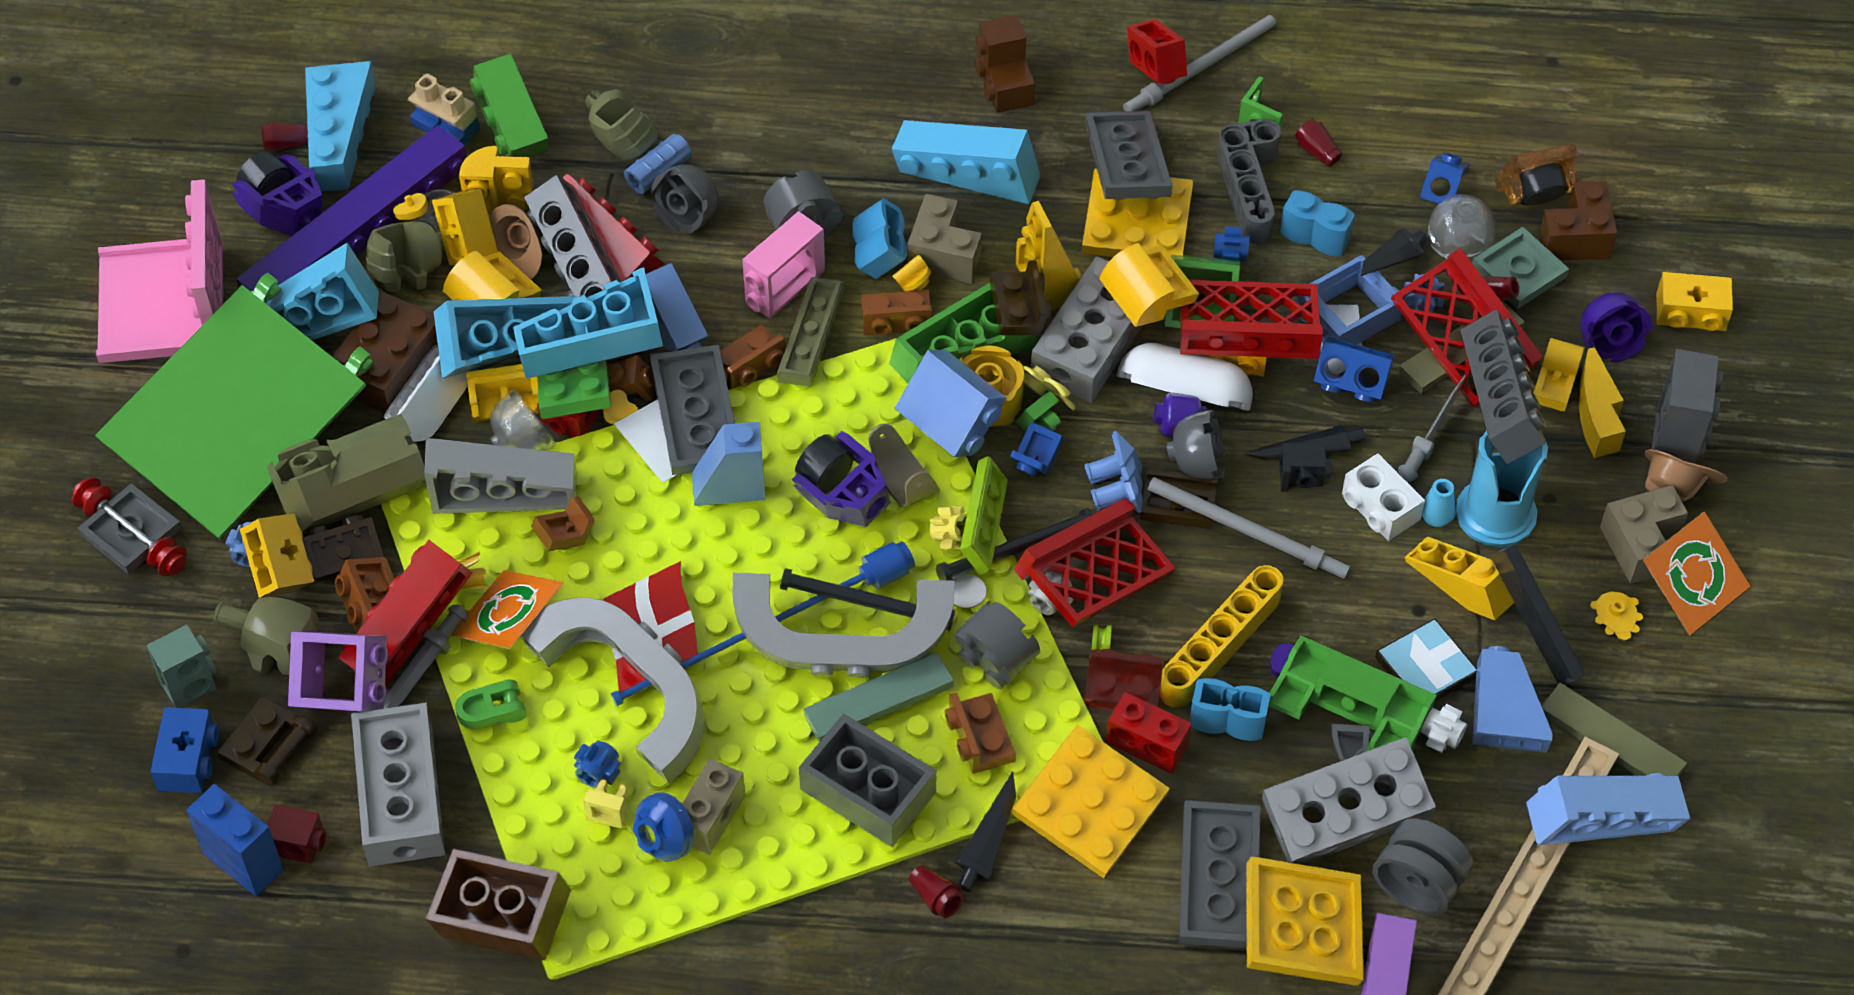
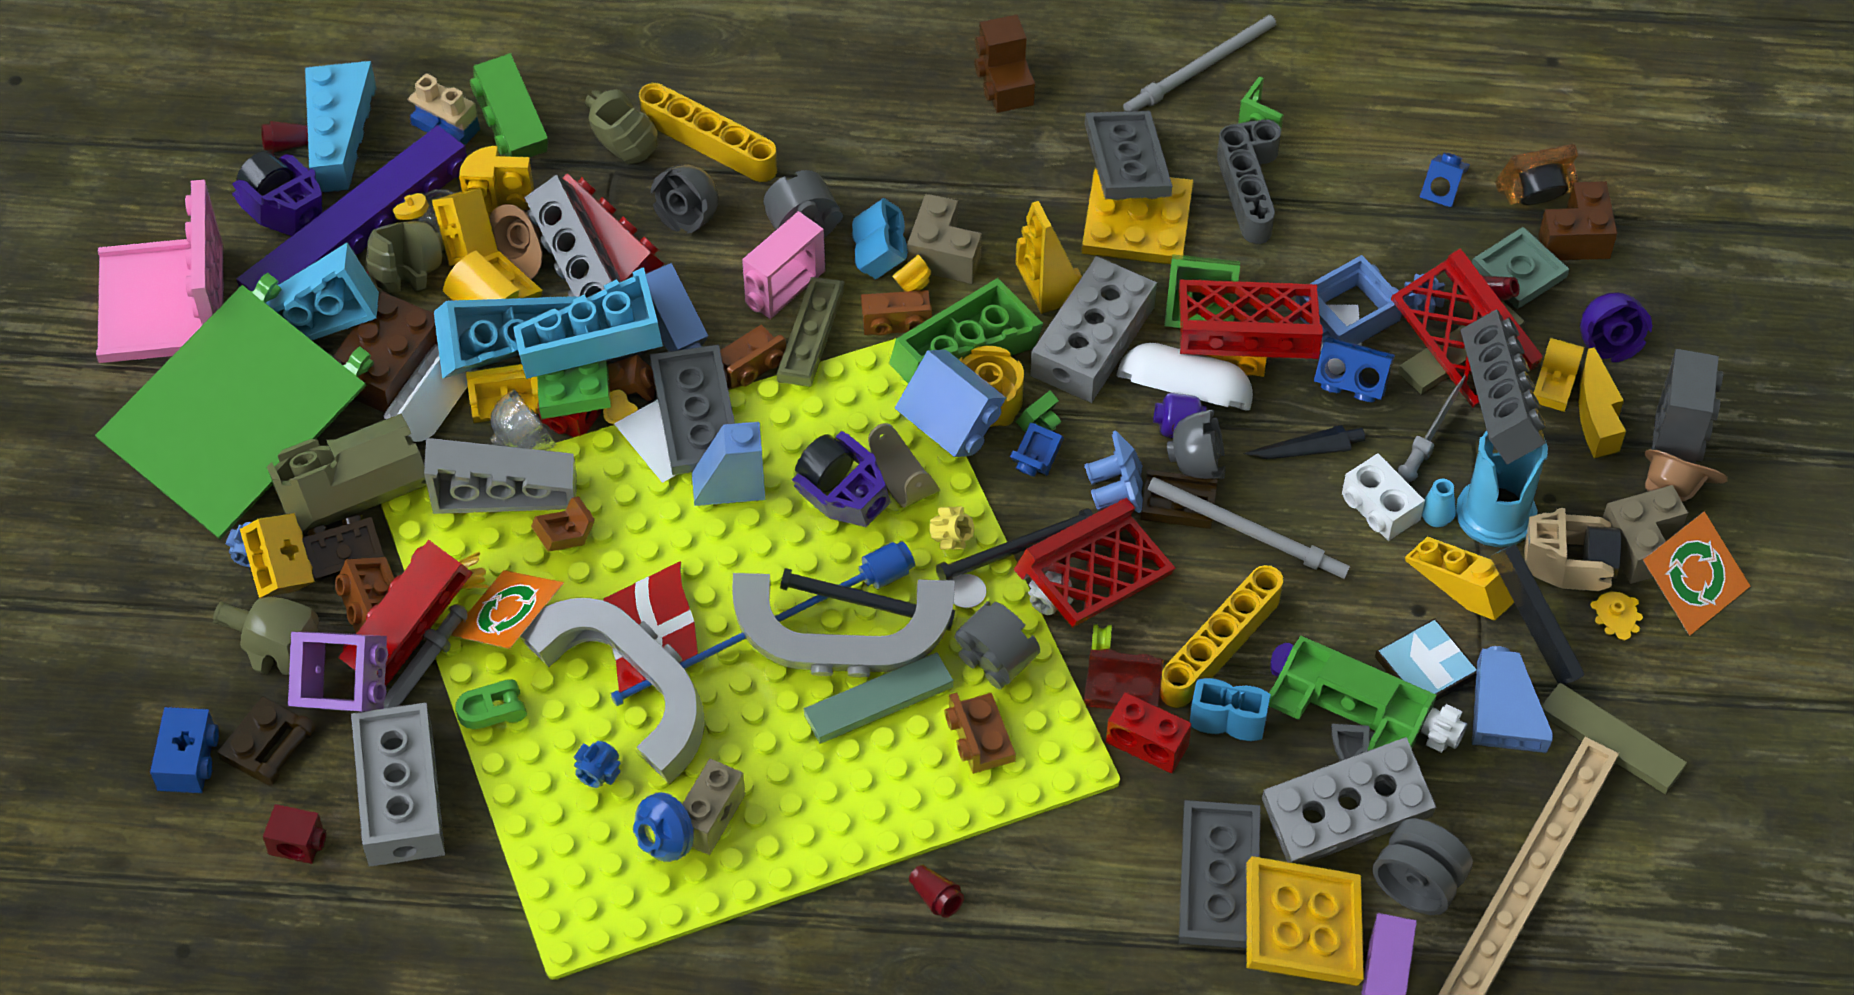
dark grey plate [72,477,187,577] -> none
sand green brick [146,624,217,708] -> none
blue brick [186,784,284,897] -> none
reddish brown brick [426,849,571,961] -> none
light yellow tile [583,779,627,829] -> none
medium blue axle [624,134,692,194] -> none
dark grey brick [799,713,936,847] -> none
medium azure wedge [892,120,1041,205] -> none
black bar [955,771,1016,892] -> none
lime tile [960,456,1008,575] -> none
dark brown bracket [989,260,1051,335] -> none
yellow plate [1011,724,1170,879] -> none
light yellow plate [1023,365,1075,411] -> none
yellow brick [1099,243,1199,327] -> none
red brick [1127,19,1188,85] -> none
blue gear [1213,226,1250,261] -> none
black brick [1279,443,1332,492] -> none
dark azure brick [1280,191,1355,257] -> none
dark red cone [1294,119,1343,167] -> none
black bar [1361,228,1427,276] -> none
clear cylinder [1427,194,1495,261] -> none
light blue wedge [1526,773,1690,846] -> none
yellow brick [1656,272,1733,331] -> none
none -> yellow beam [639,83,777,182]
none -> tan piece [1524,508,1621,591]

